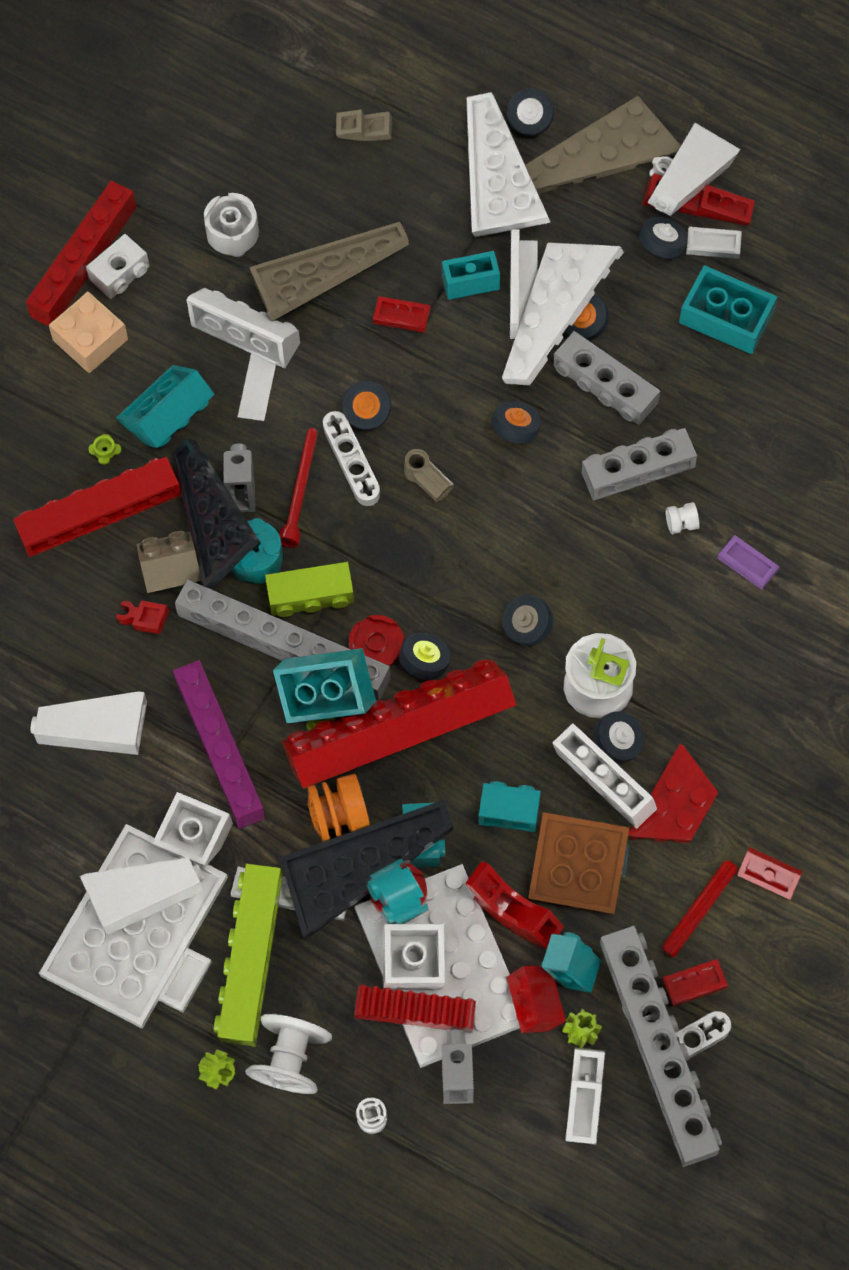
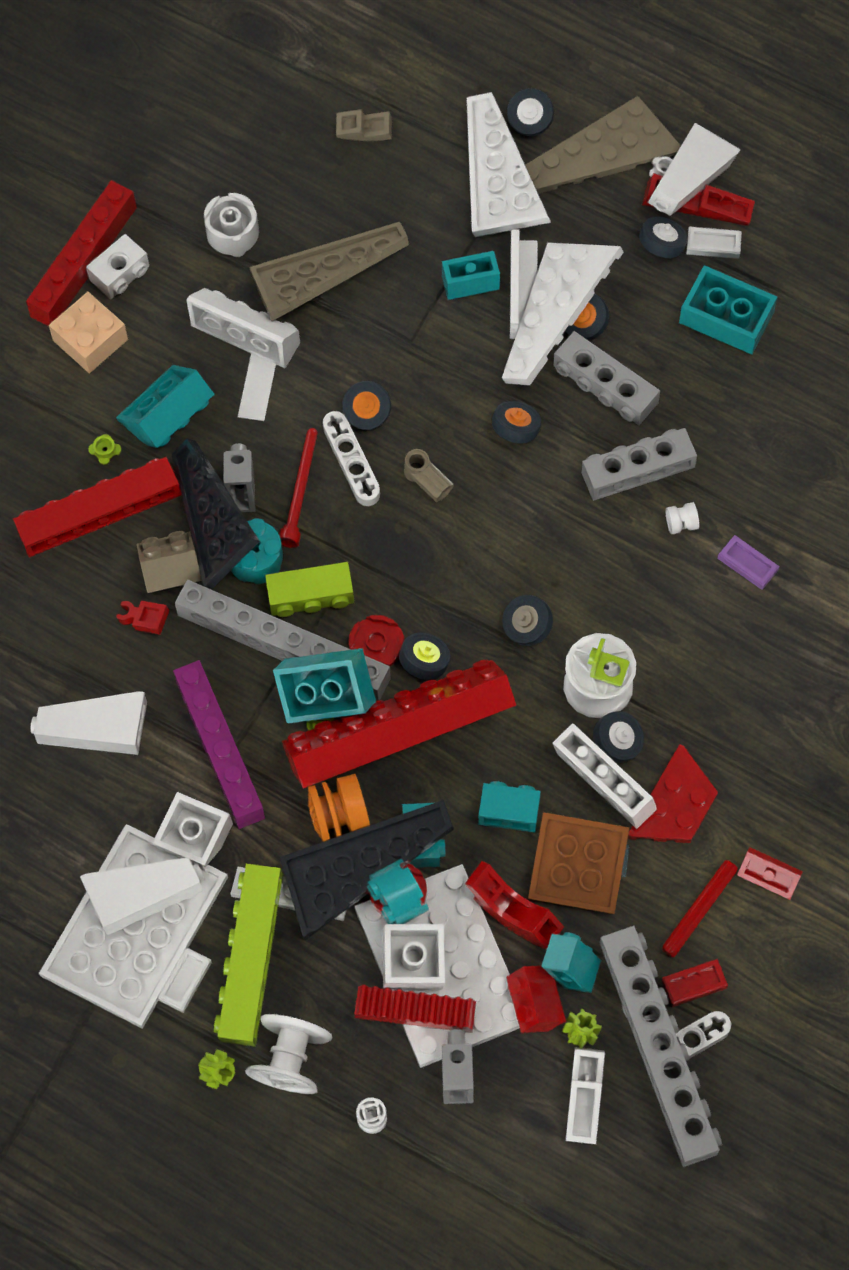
red plate [373,296,431,333] -> none

